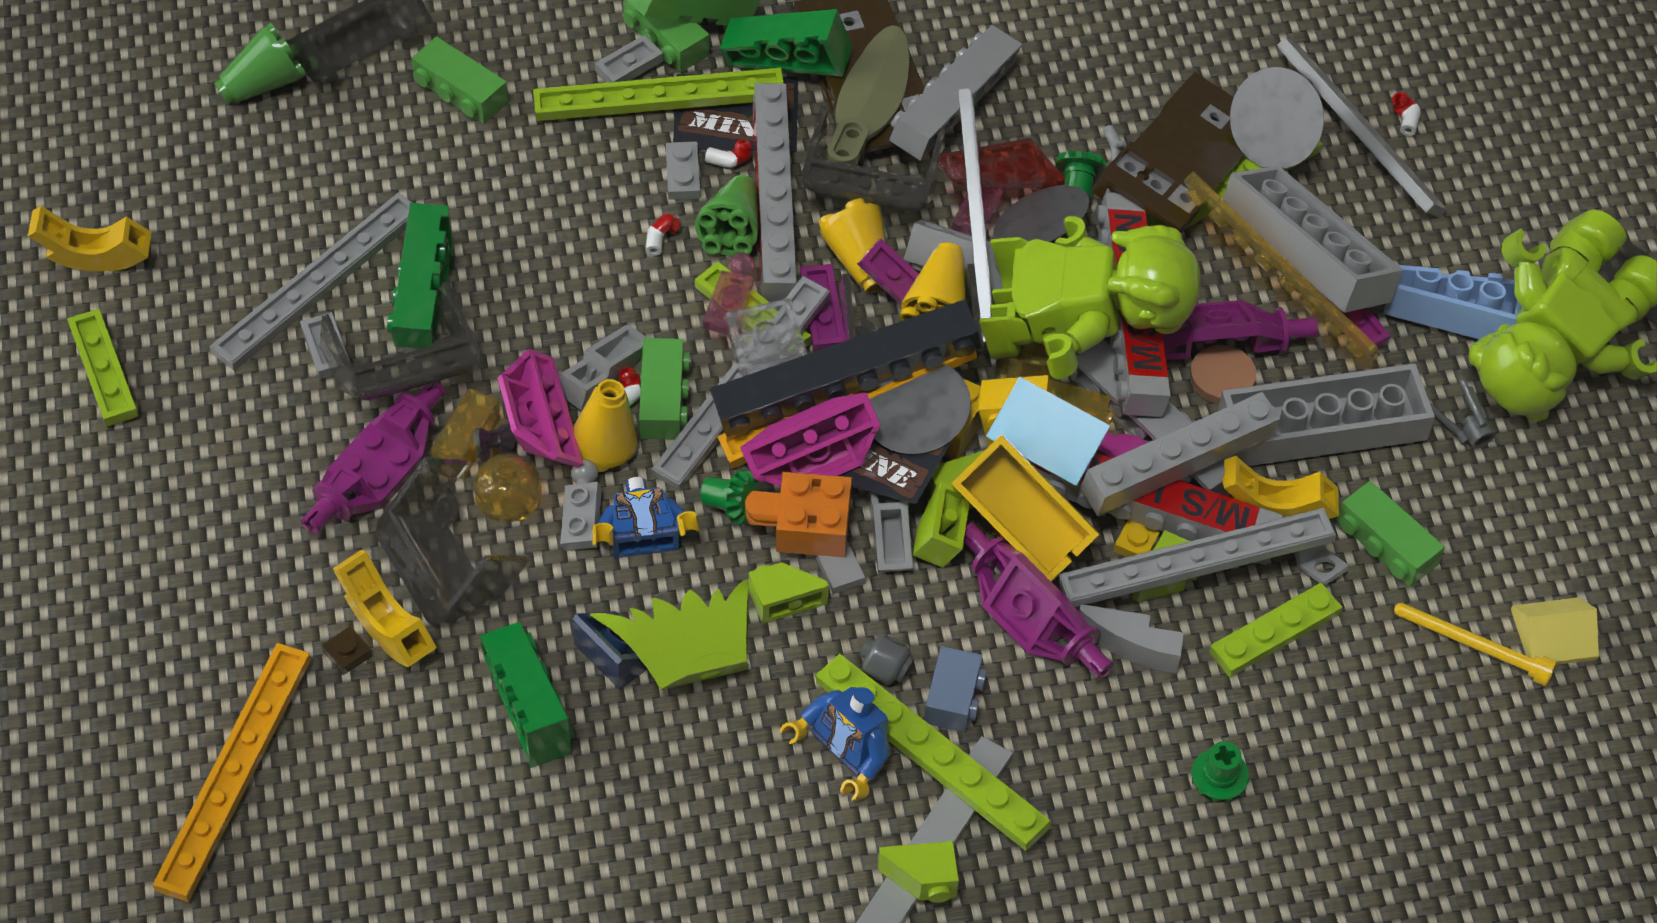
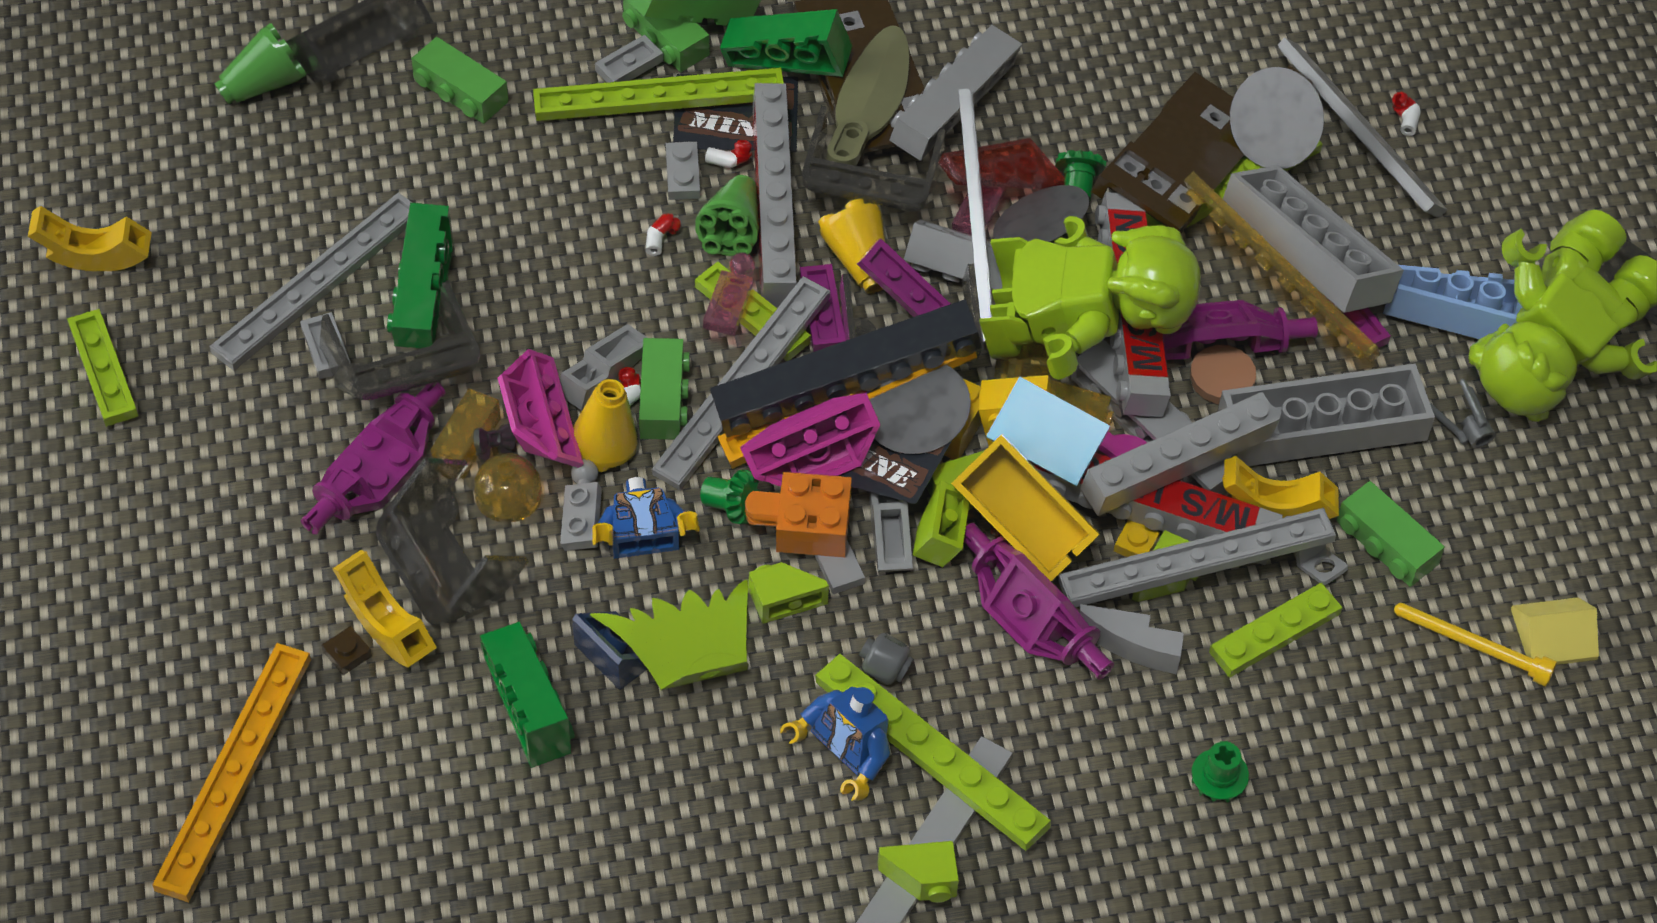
clear brick [725,298,807,377] -> none
yellow cone [900,242,966,321] -> none
sand blue brick [924,646,987,733] -> none
light grey bar [1103,125,1126,162] -> none

